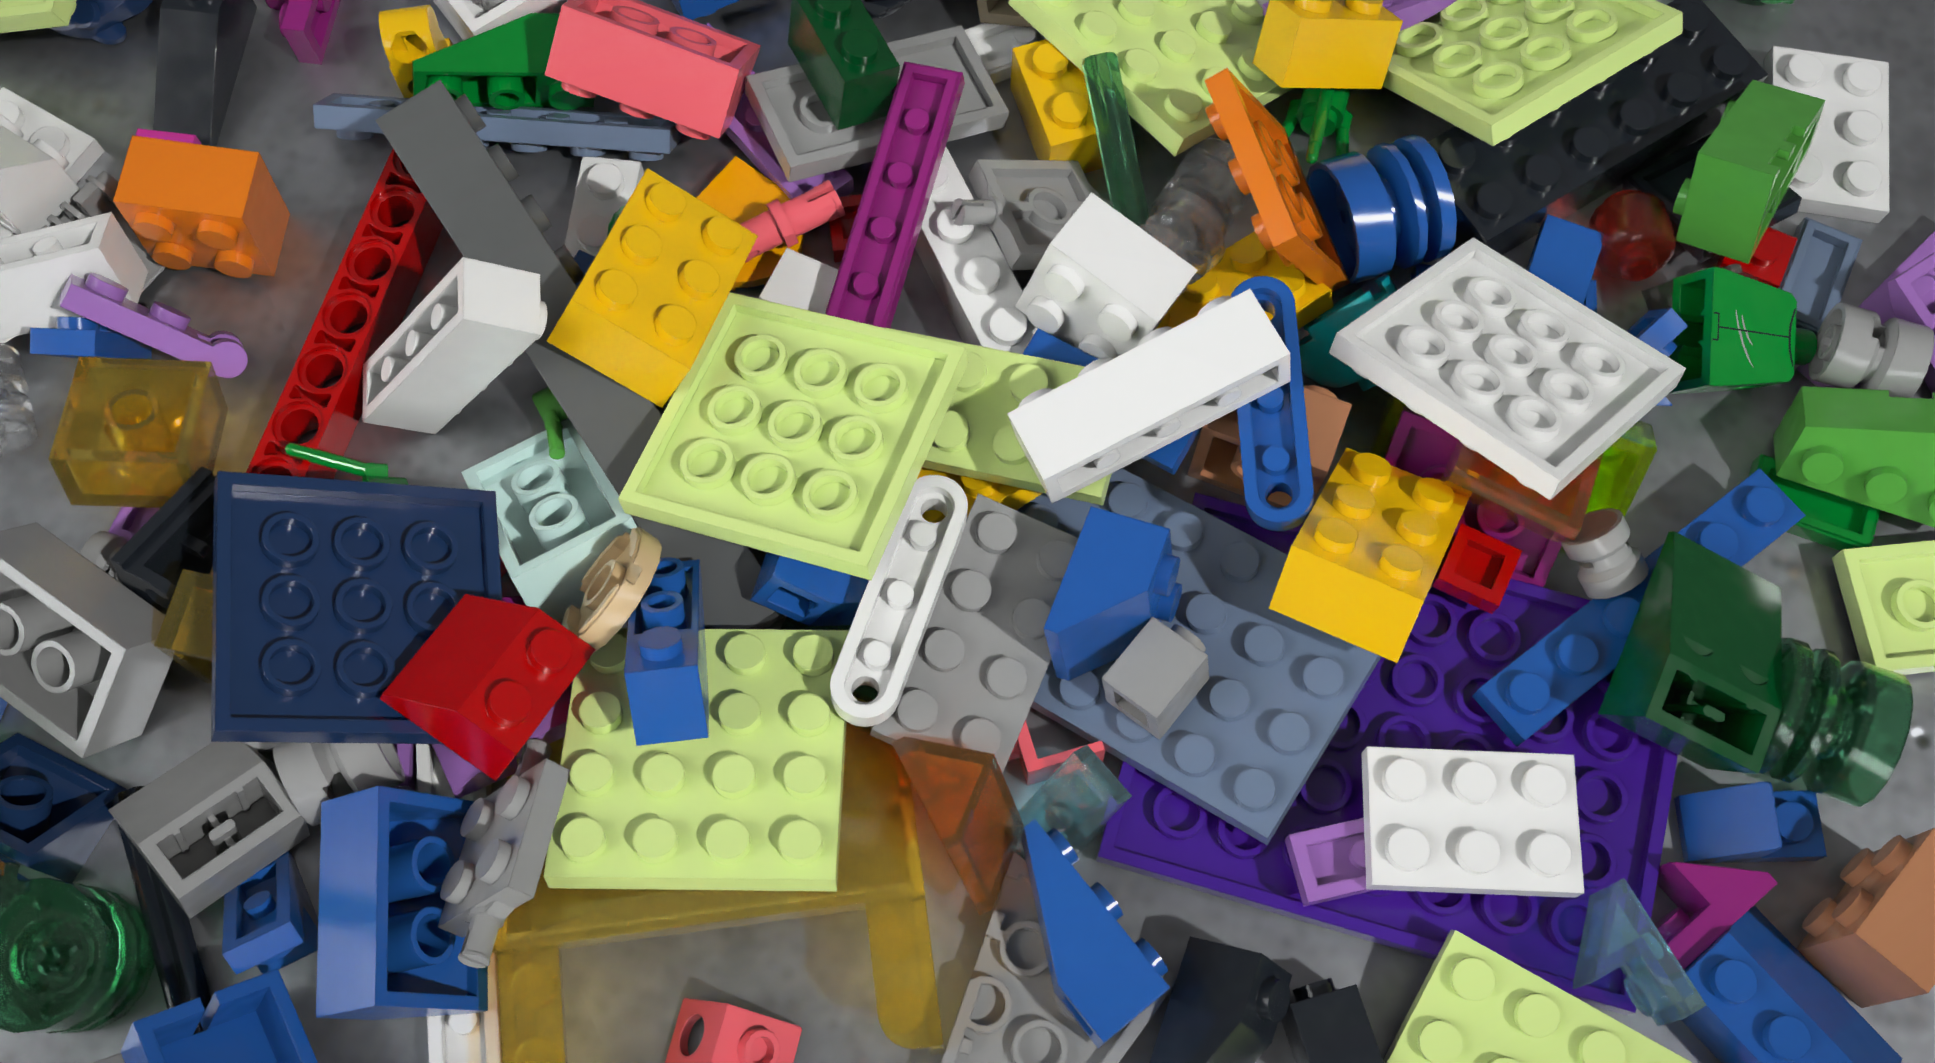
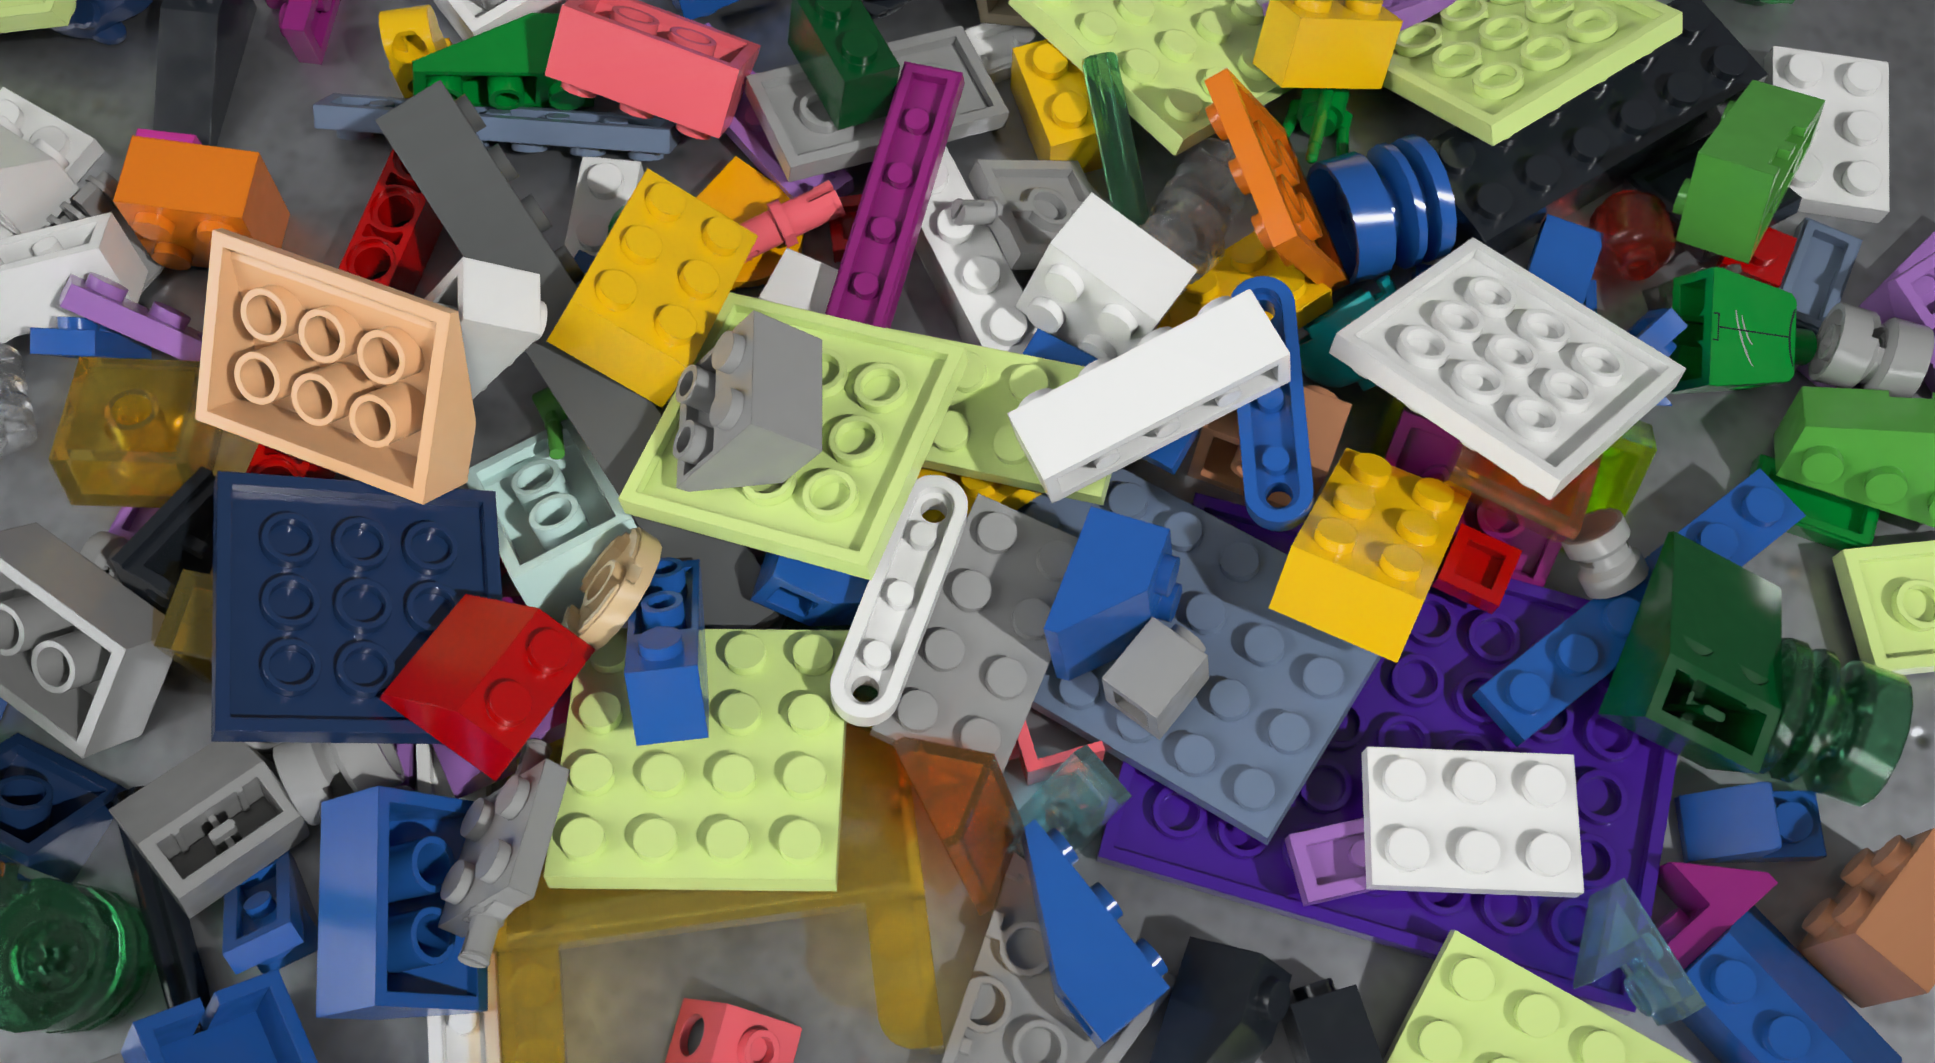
none -> light nougat slope [195,228,476,505]
none -> light grey slope [673,310,822,492]

